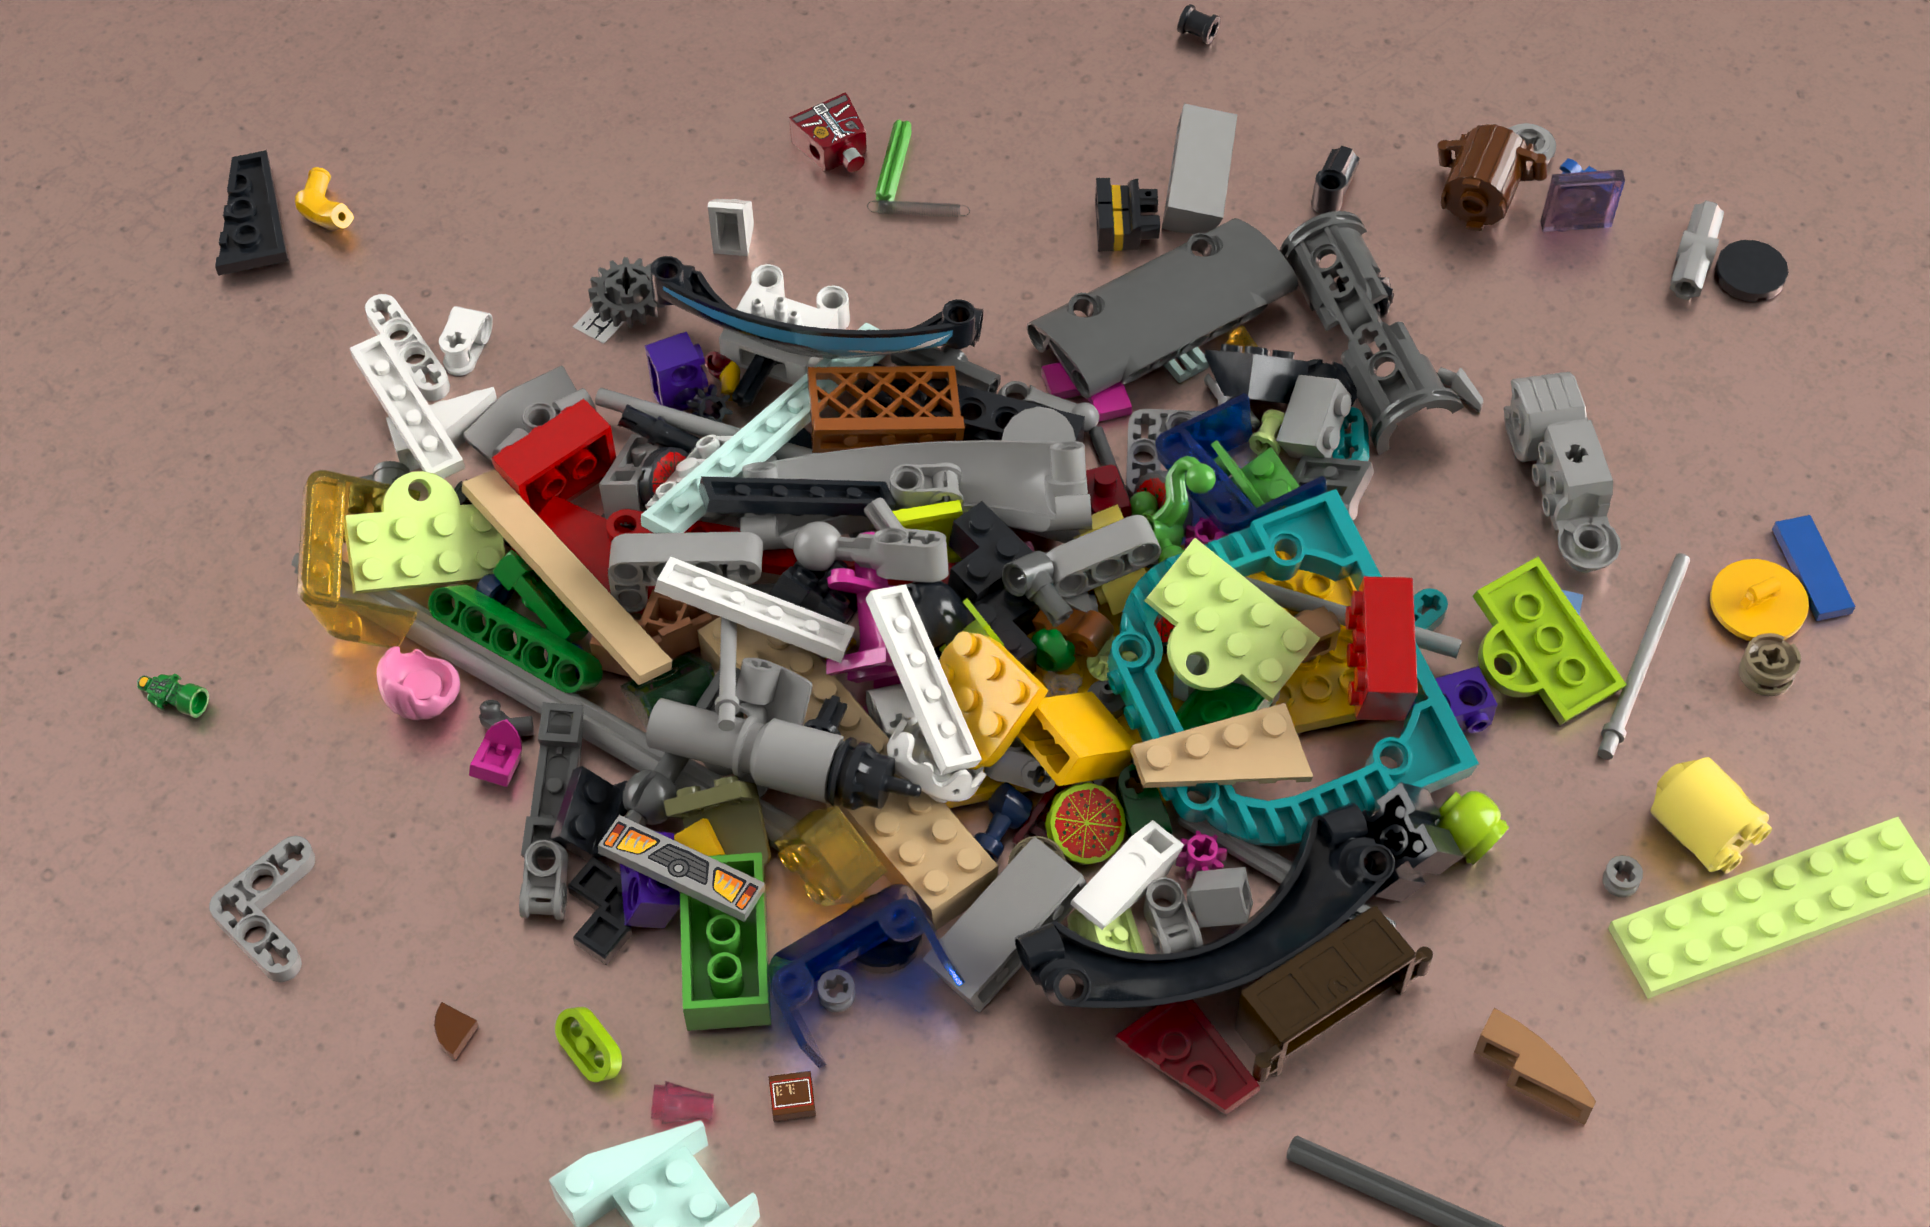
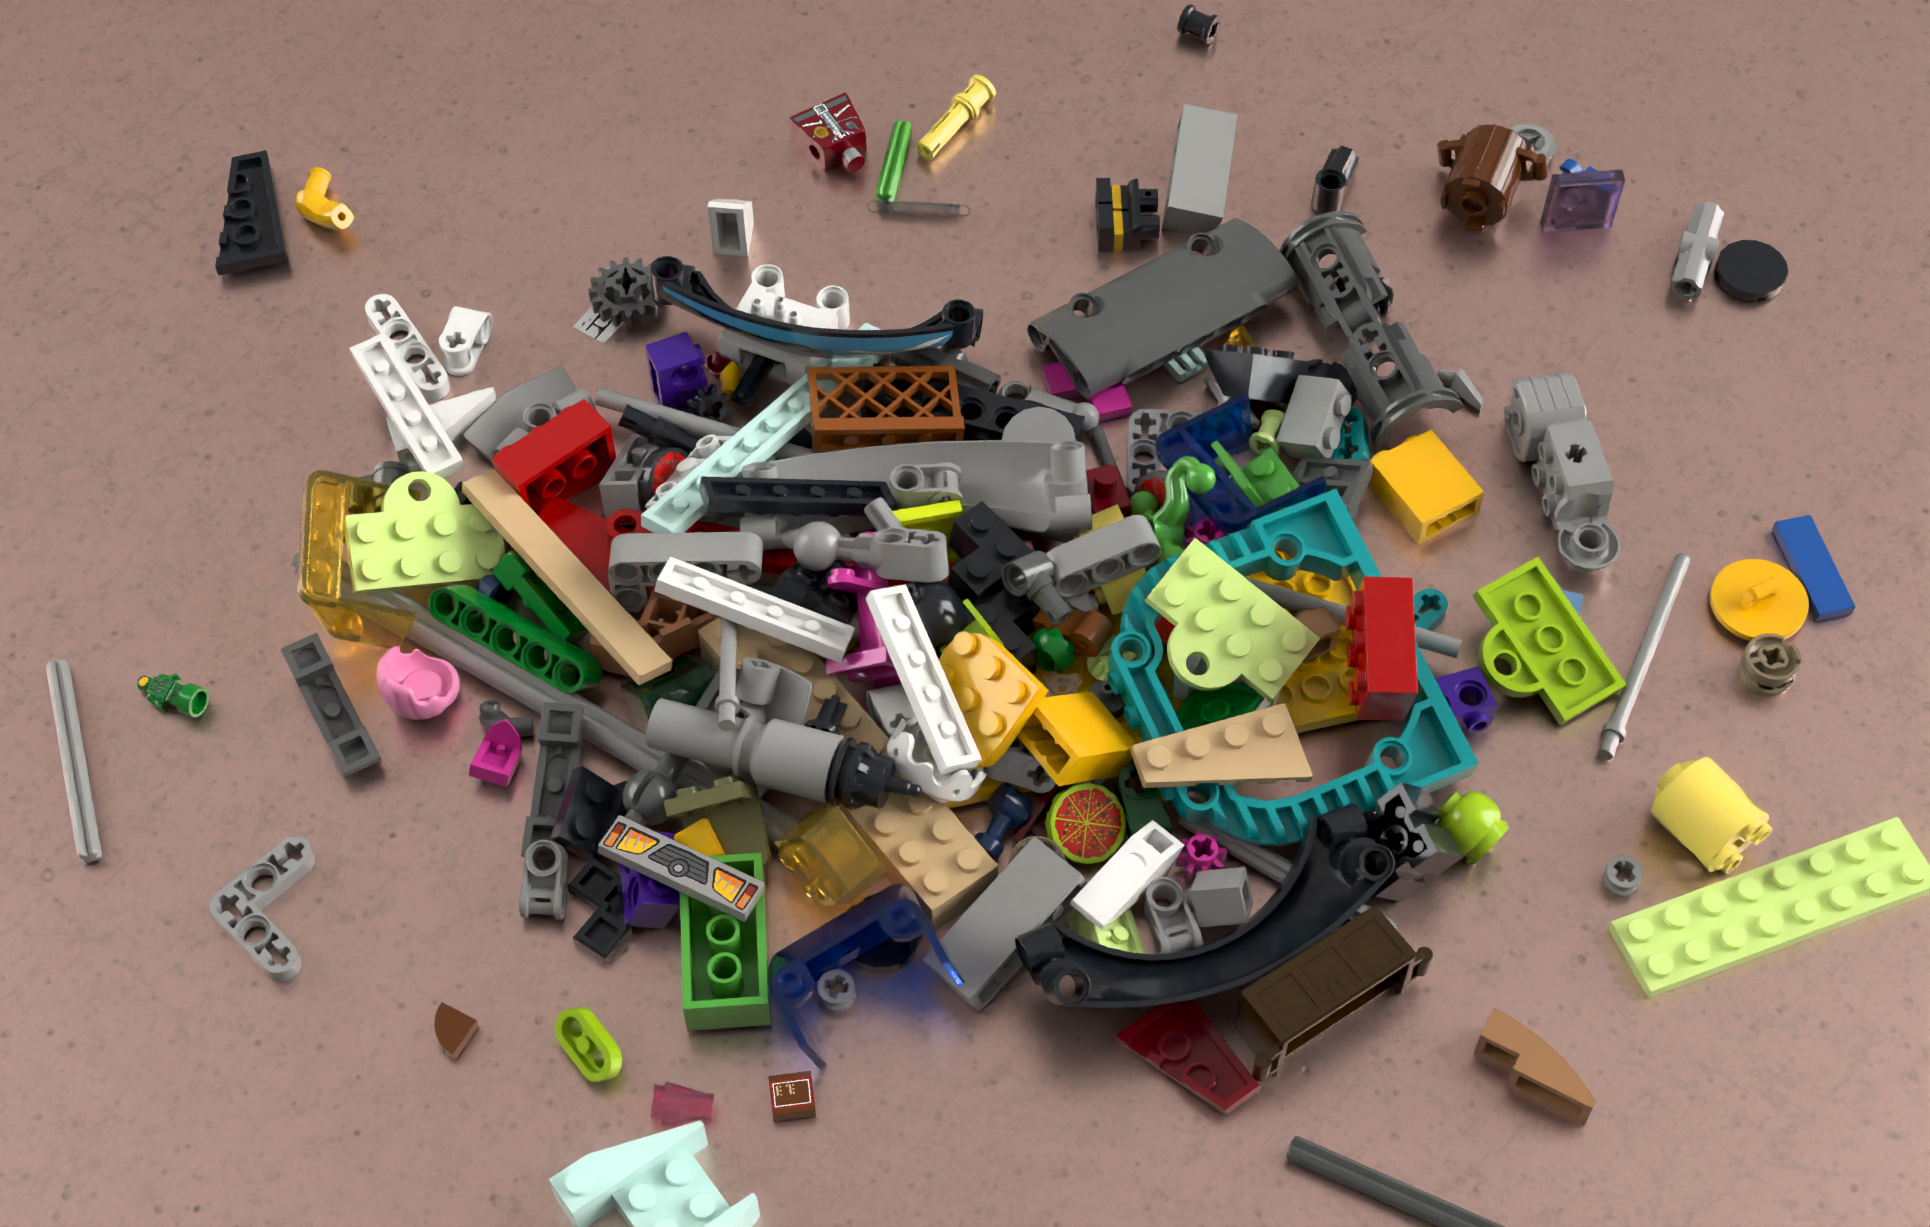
none -> light grey axle [46,659,102,864]
none -> dark grey slope [280,633,382,777]
none -> light yellow pin [915,75,996,160]
none -> yellow brick [1368,430,1484,545]

